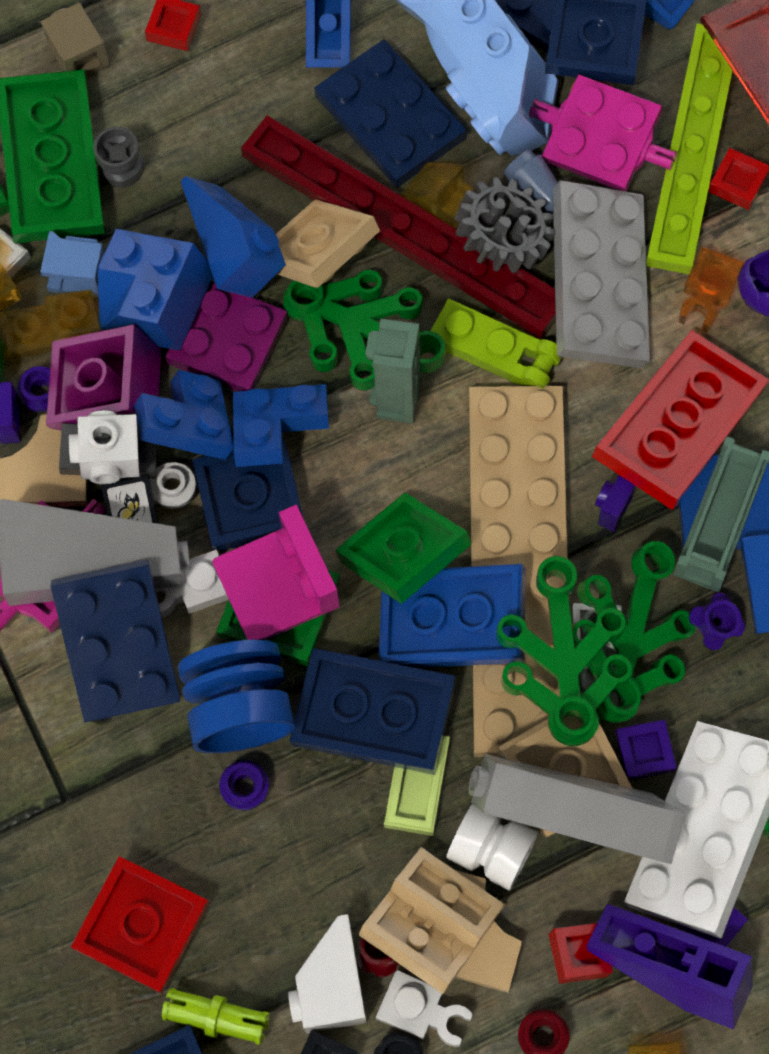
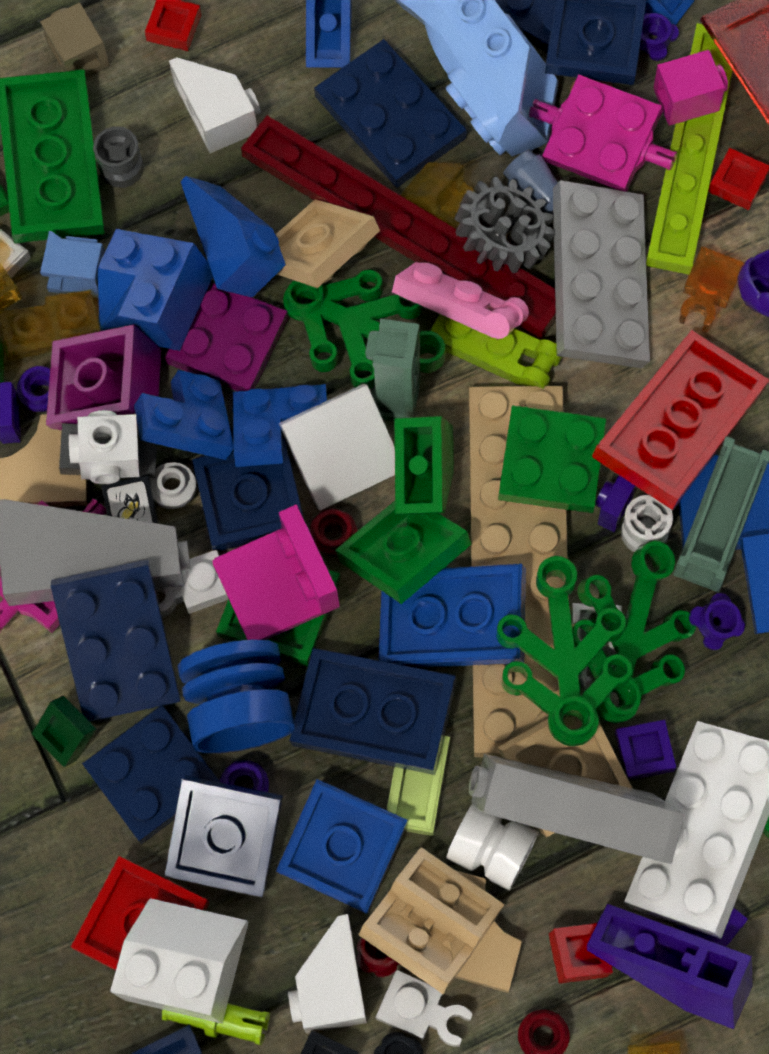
none -> dark green plate [31,695,96,767]
none -> dark blue plate [82,705,220,845]
none -> white slope [110,898,249,1023]
none -> plate [164,775,283,897]
none -> white slope [169,57,261,153]
none -> blue tile [276,779,409,914]
none -> white tile [279,384,395,510]
none -> dark red plate [310,509,357,556]
none -> bright pink plate [392,262,529,339]
none -> green slope [394,416,454,515]
none -> green plate [498,405,606,513]
none -> white wheel [621,495,673,552]
none -> dark purple plate [639,13,679,61]
none -> dark pink brick [653,50,728,126]

